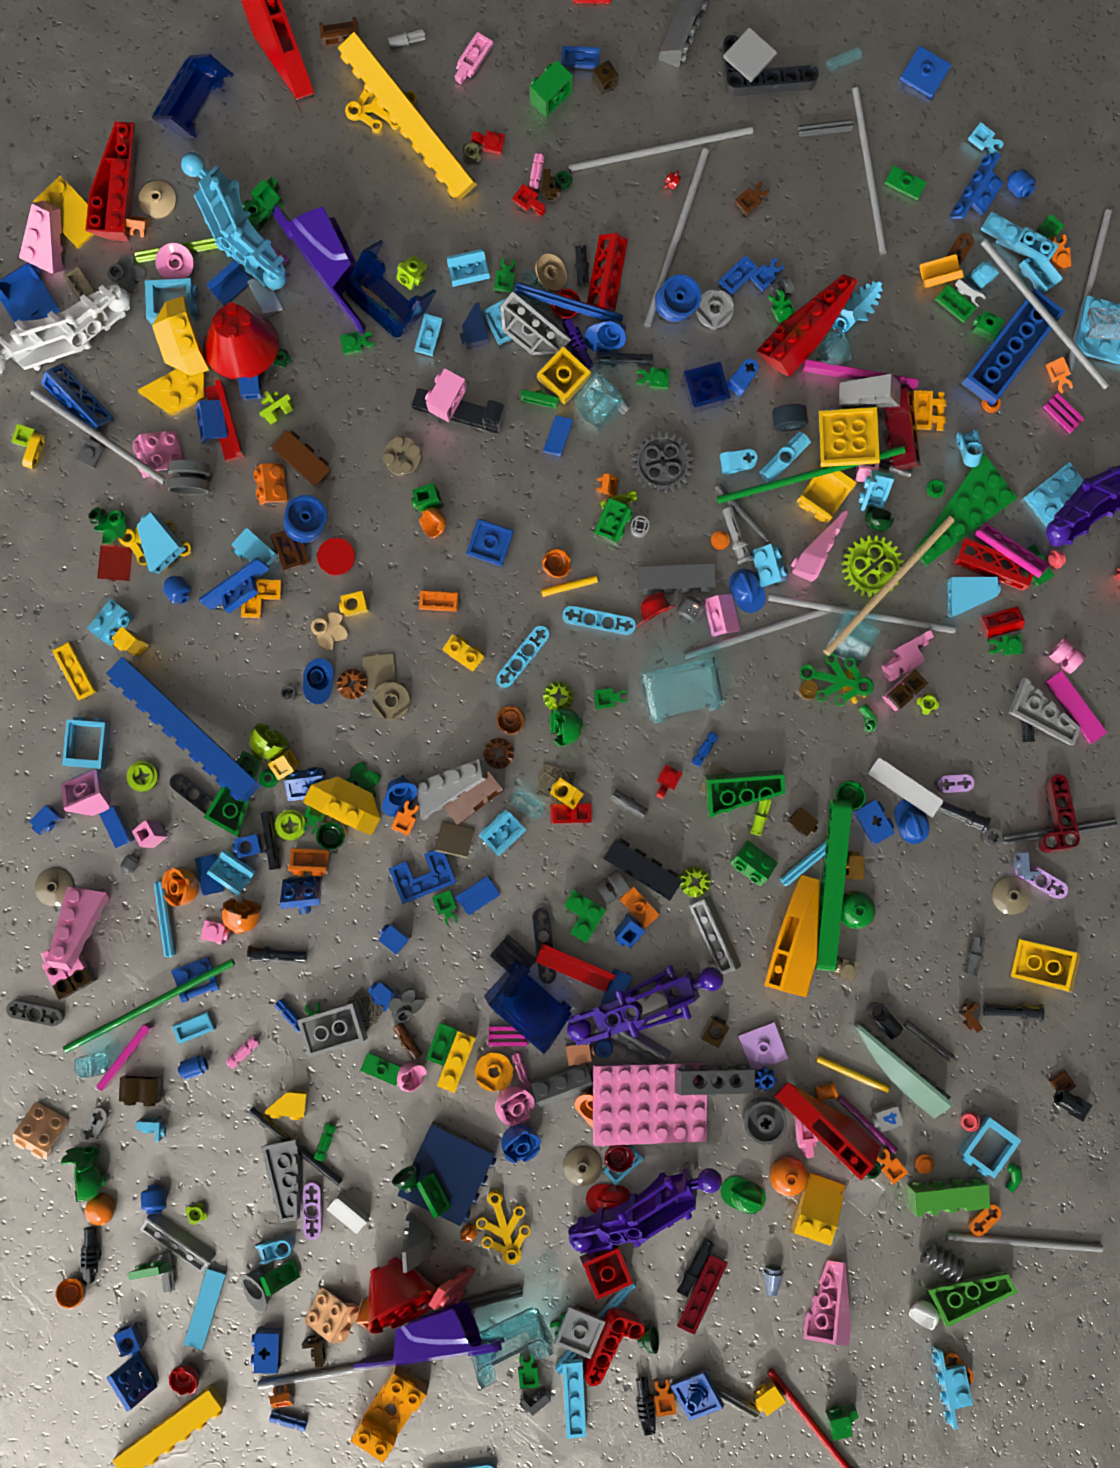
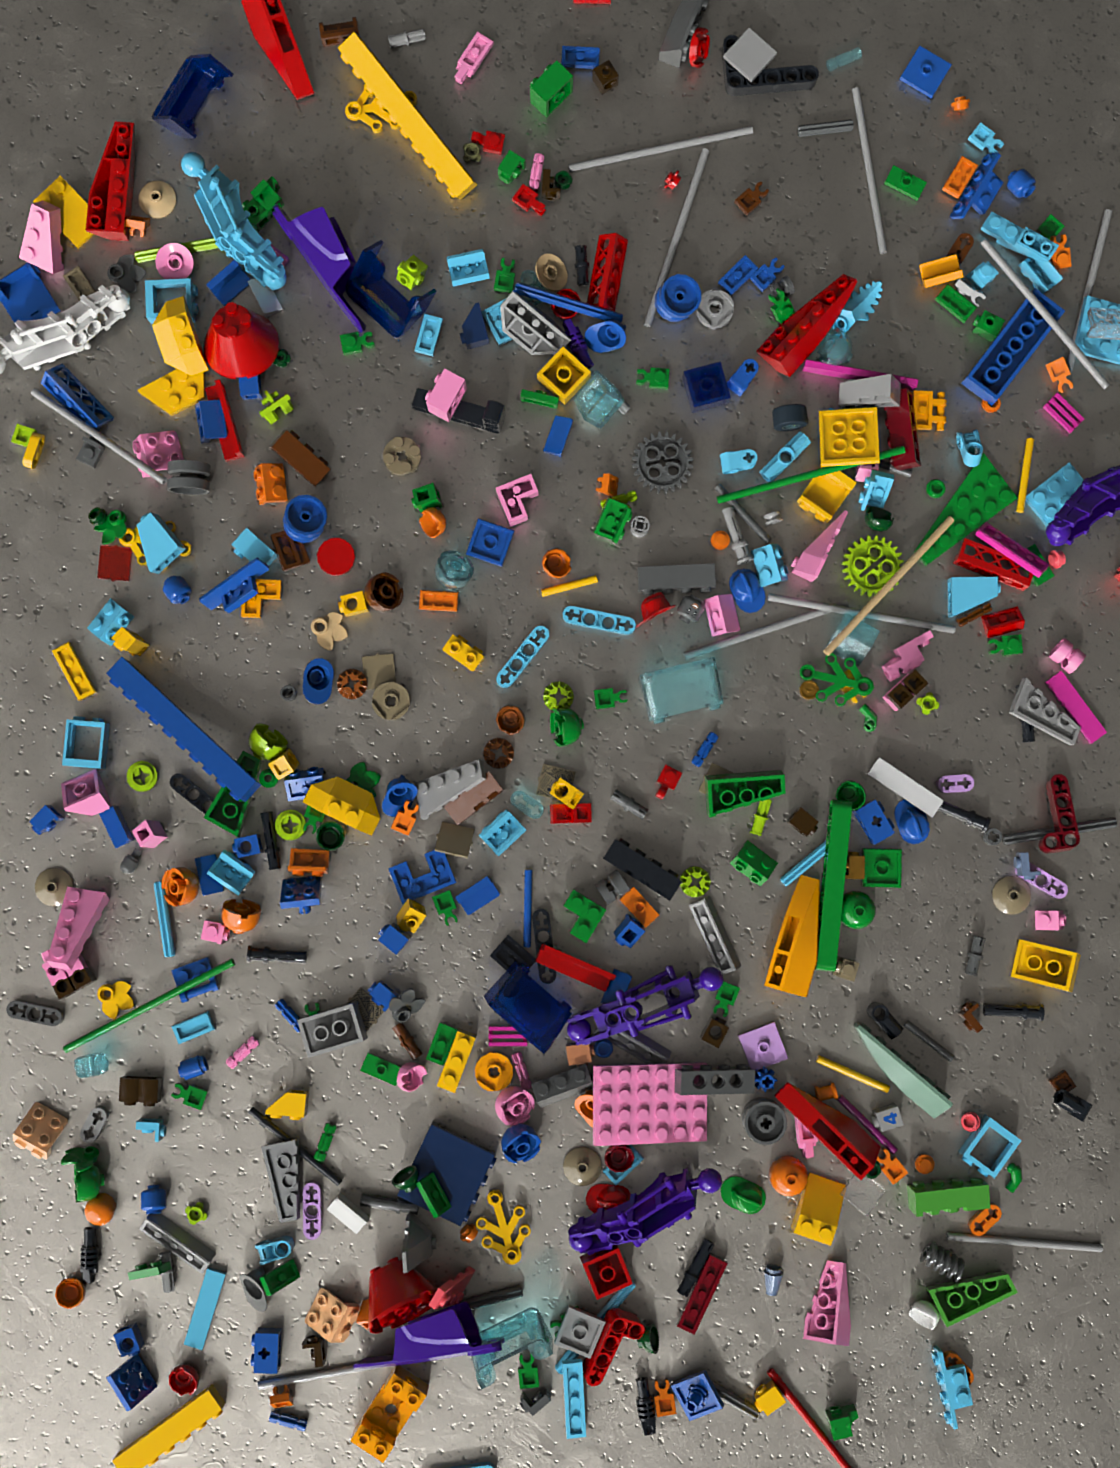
dark pink tile [96,1023,154,1091] -> none
black pin [595,349,653,367] -> none
none -> yellow plate [97,981,134,1019]
none -> green plate [171,1083,209,1110]
none -> dark grey pin [360,1194,419,1215]
none -> reddish brown cylinder [364,572,403,612]
none -> yellow brick [396,898,427,933]
none -> clear light blue cylinder [434,551,474,590]
none -> bright pink brick [496,474,539,527]
none -> green brick [497,150,526,184]
none -> blue bar [523,870,532,948]
none -> red tile [689,27,710,68]
none -> green plate [713,981,740,1017]
none -> light grey bush [764,511,783,526]
none -> green plate [862,848,902,888]
none -> orange plate [942,156,978,199]
none -> orange plate [951,96,970,111]
none -> reddish brown axle [956,601,992,627]
none -> yellow bar [1016,438,1034,513]
none -> bright pink bracket [1035,910,1066,930]

